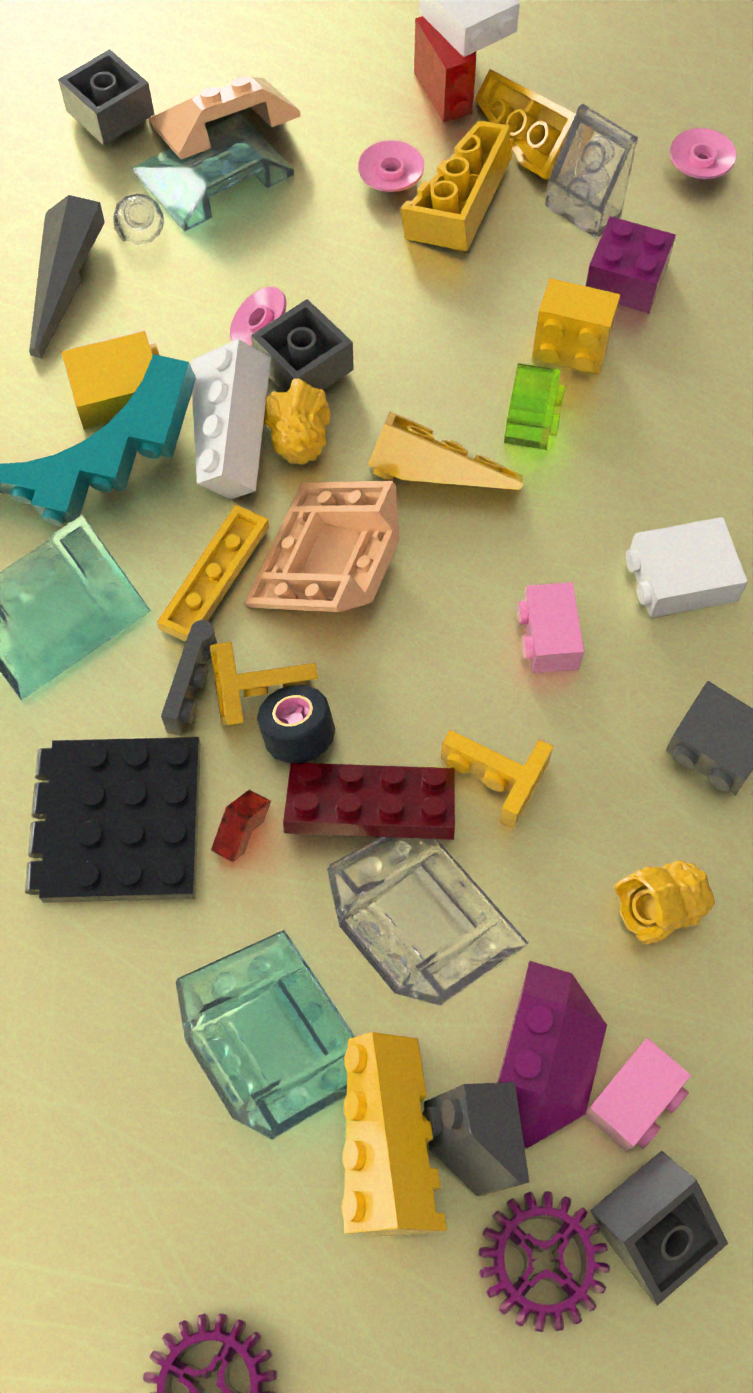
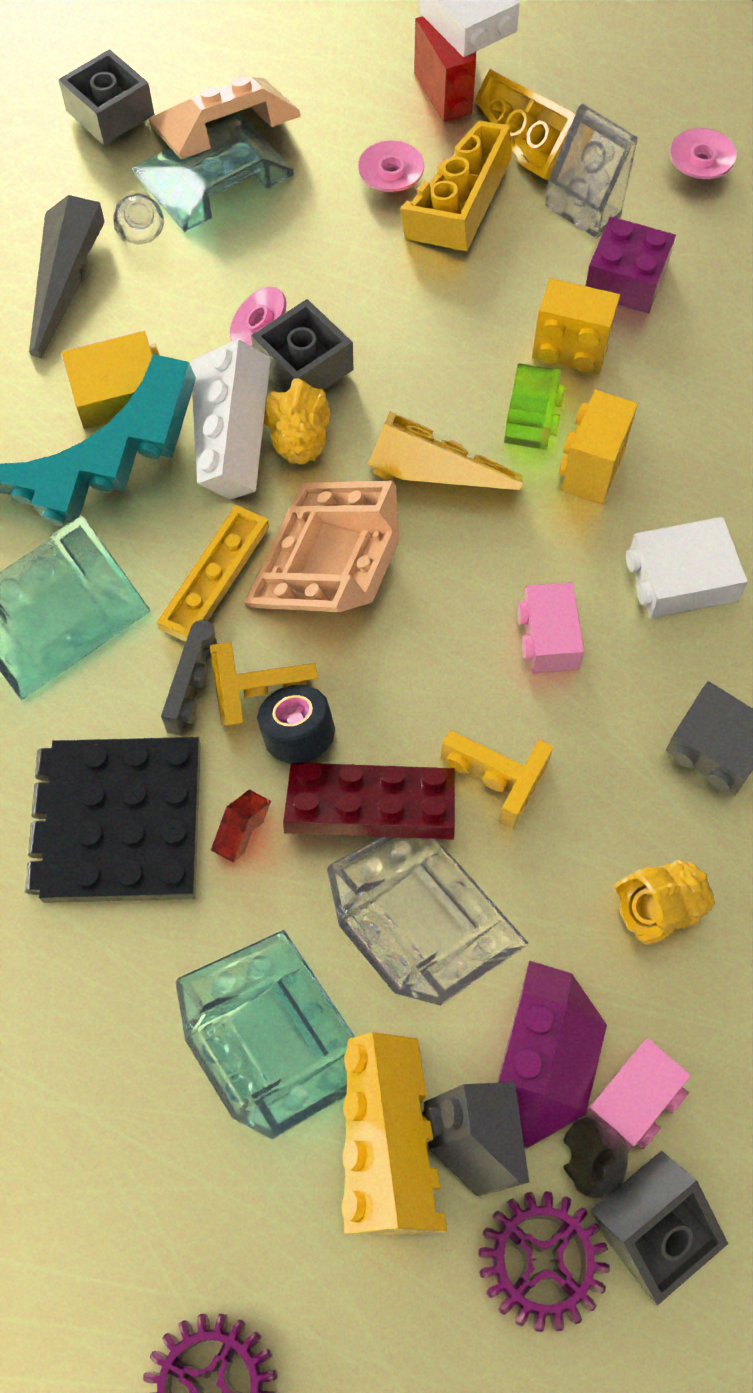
none -> yellow brick [559,390,638,505]
none -> clear smoke hair [563,1116,629,1199]

